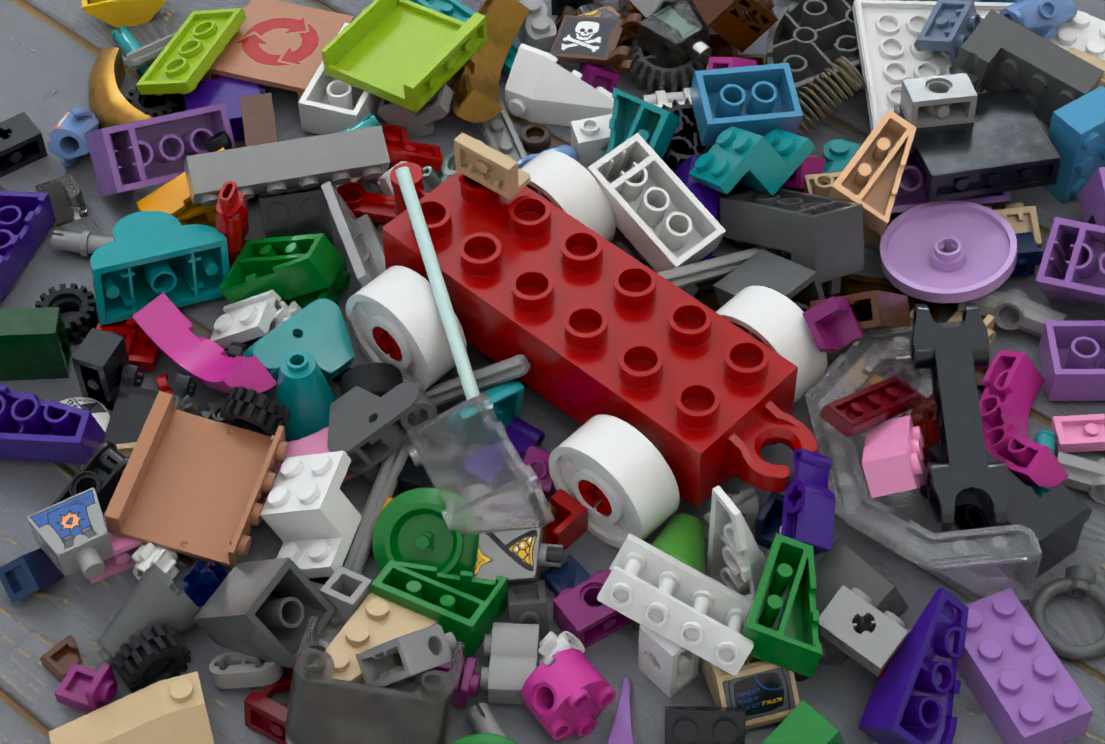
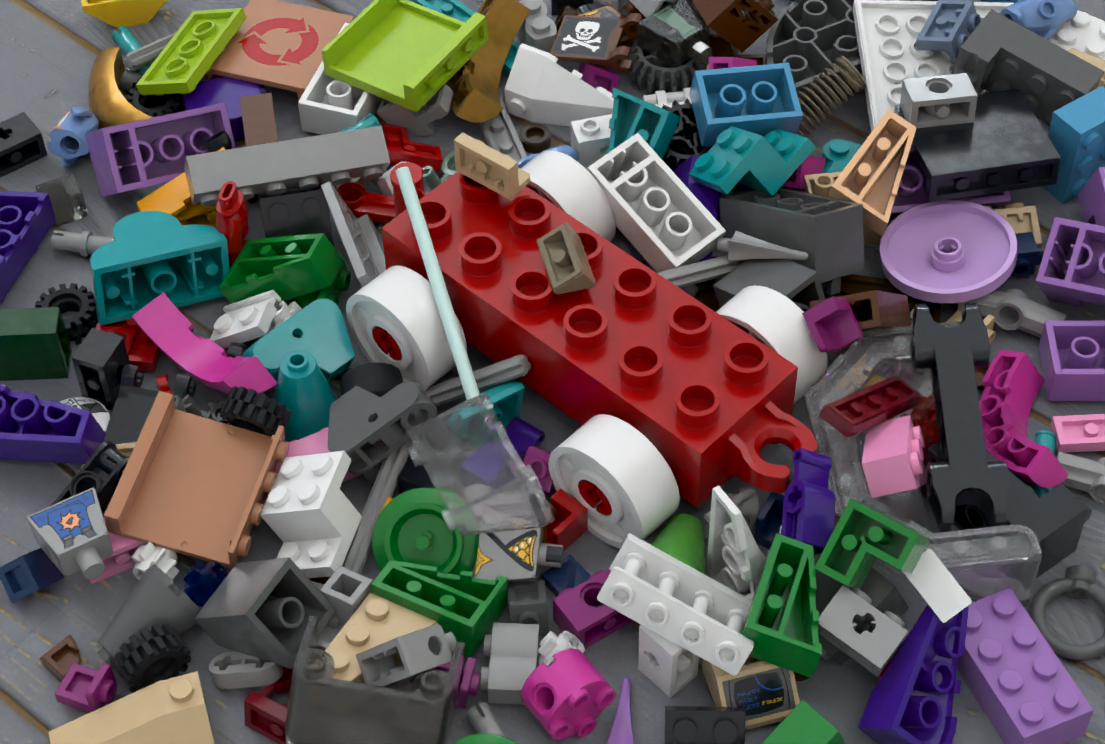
none -> dark grey hinge [119,68,143,93]
none -> dark tan slope [536,222,596,294]
none -> light grey piece [717,231,808,261]
none -> green brick [814,498,930,589]
none -> white sticker [903,549,972,623]

